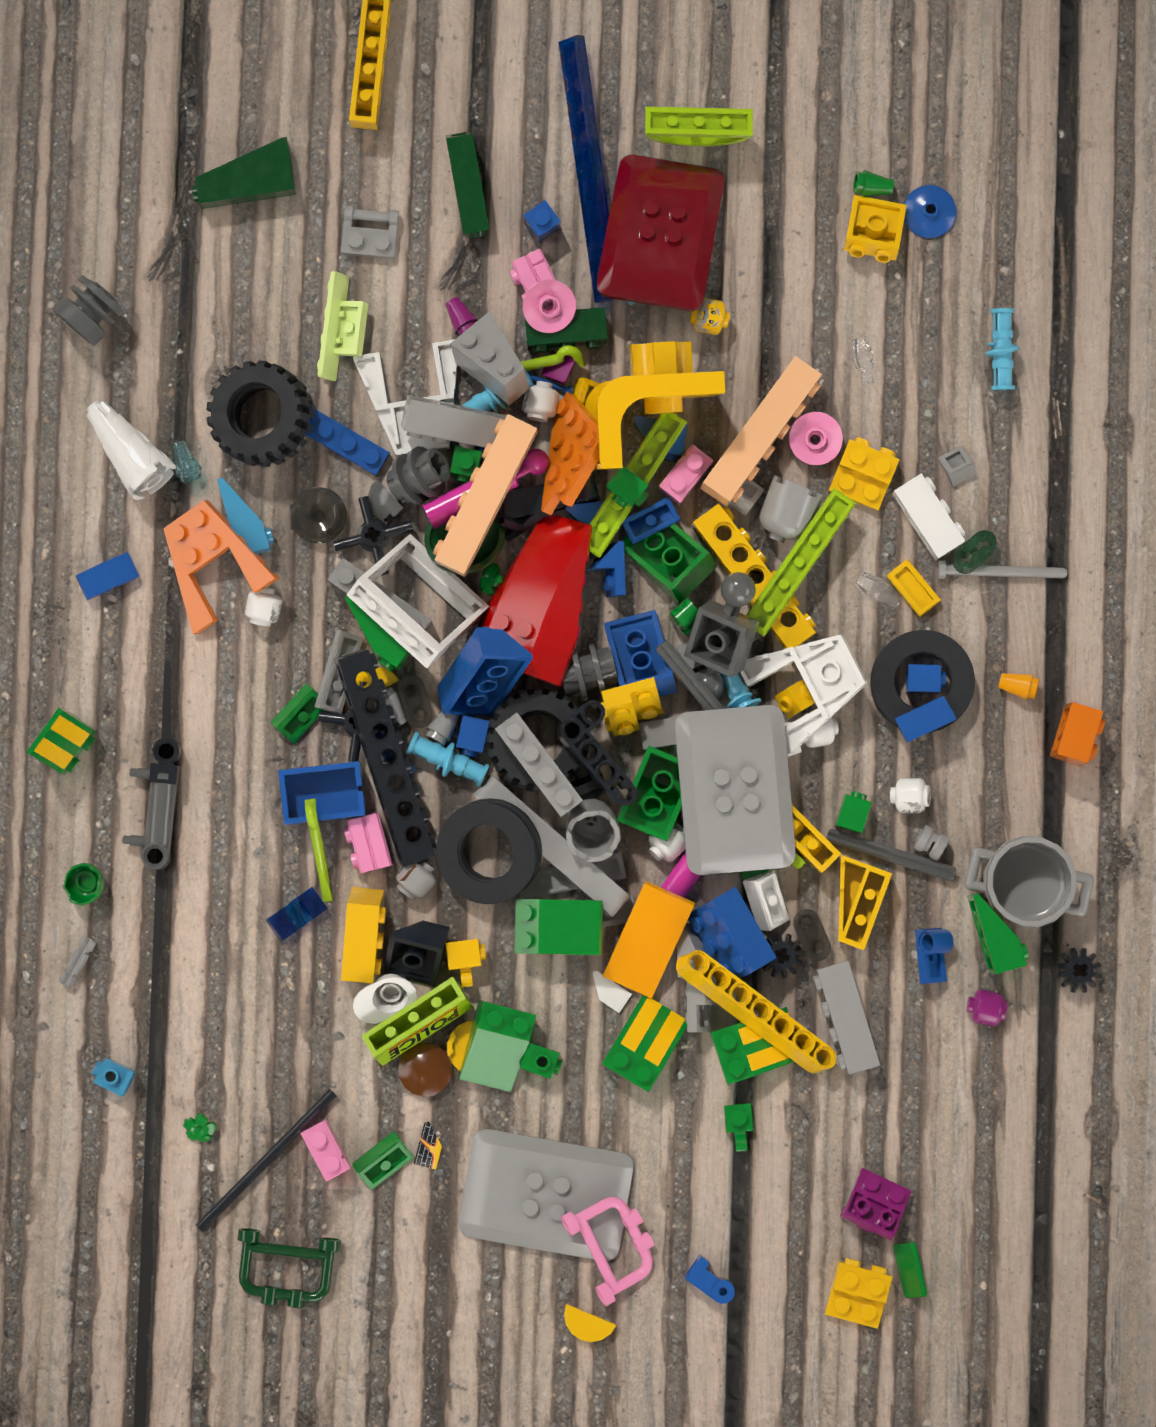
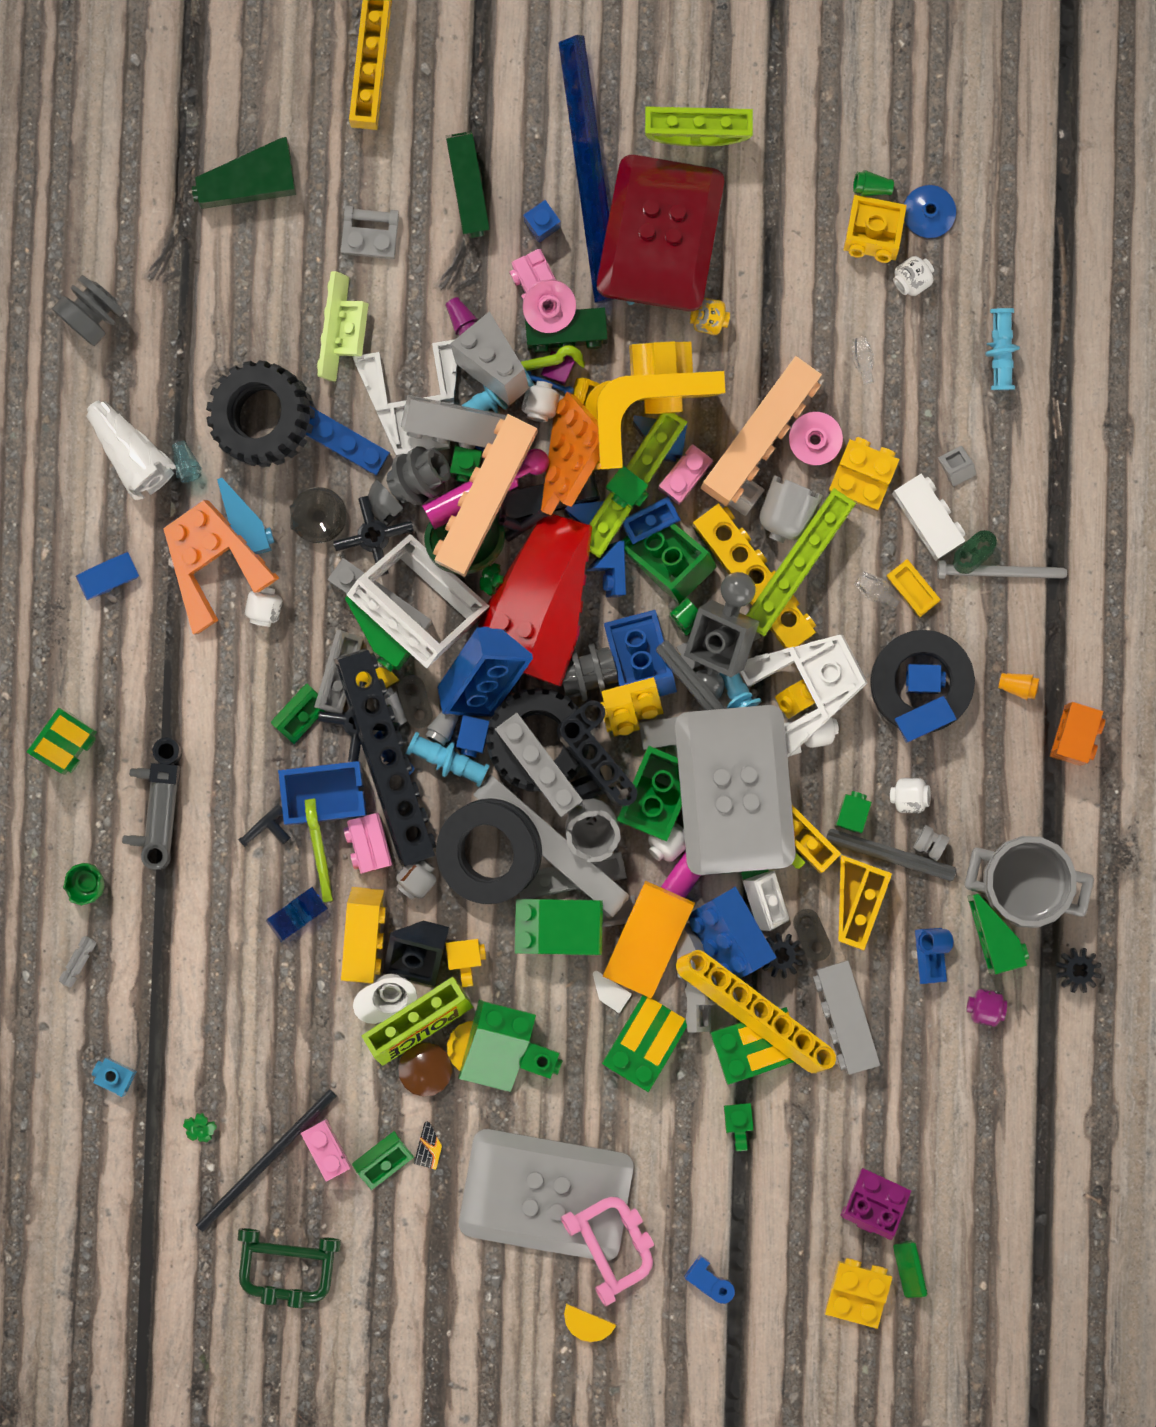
none -> black piece [238,803,291,847]
none -> white head [893,256,934,296]

